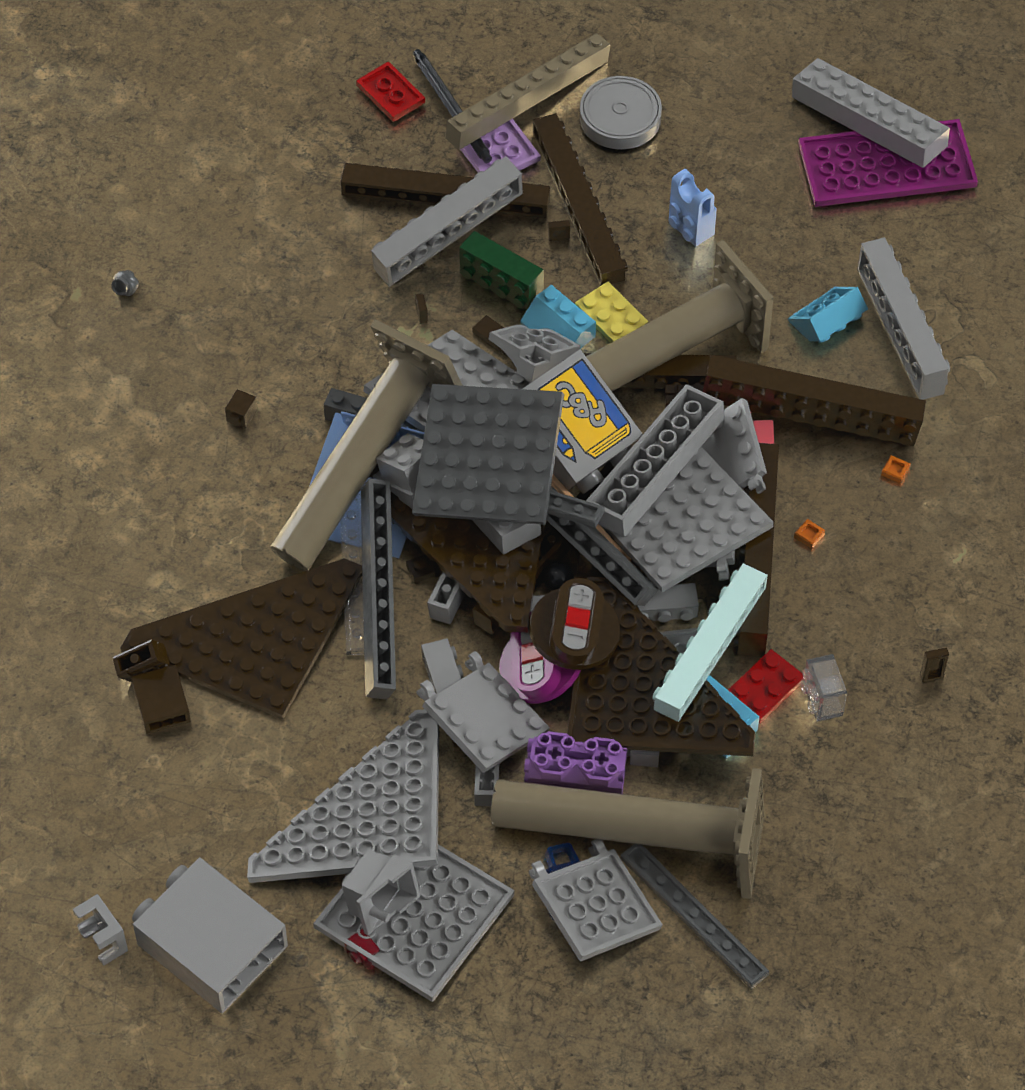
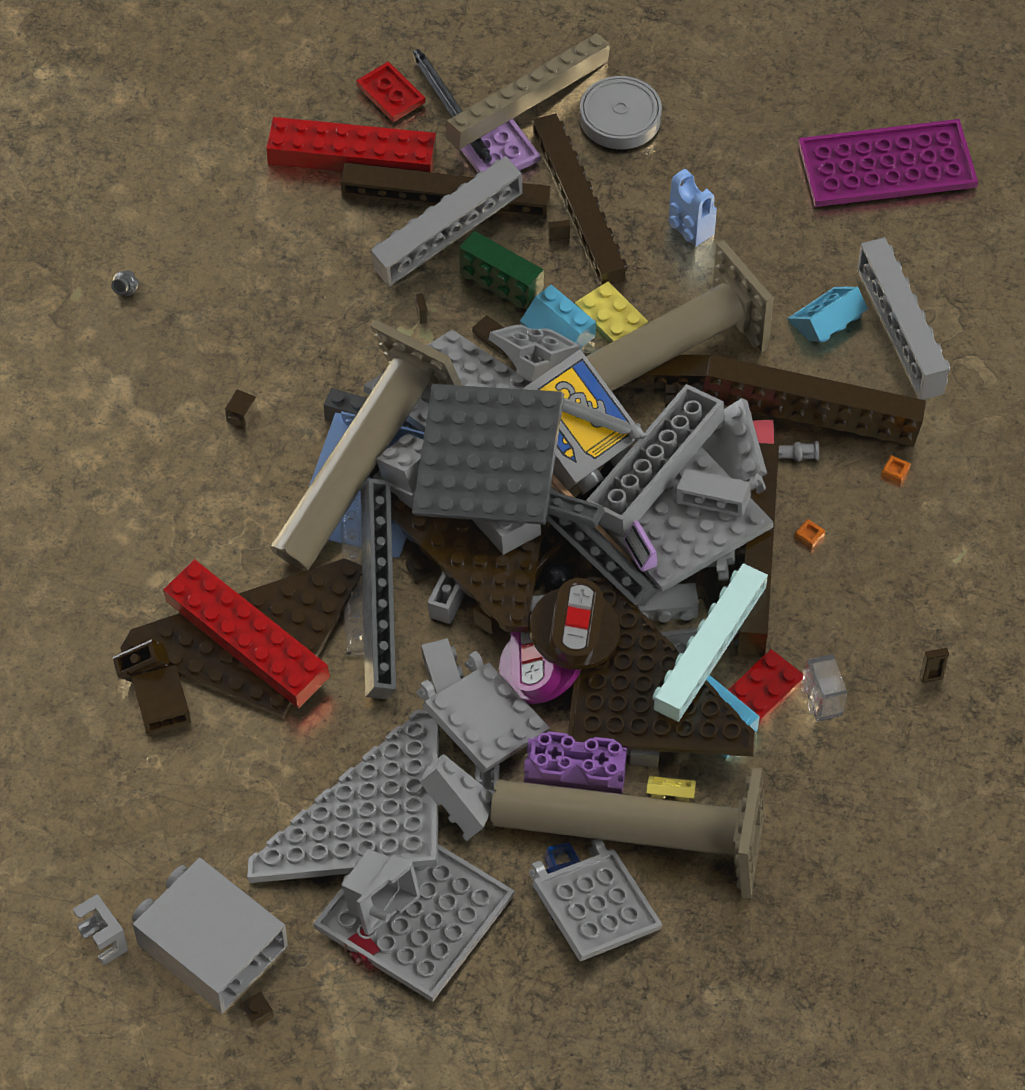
dark grey tile [620,844,769,989] -> none
light grey brick [792,58,950,168] -> none
none -> red brick [163,559,330,709]
none -> dark brown plate [240,992,274,1027]
none -> red brick [266,117,437,173]
none -> light grey wedge [420,754,493,841]
none -> light grey wheel [562,398,646,441]
none -> slope [624,520,657,571]
none -> light yellow plate [647,776,696,802]
none -> light grey brick [677,469,751,517]
none -> light grey pin [778,441,819,461]

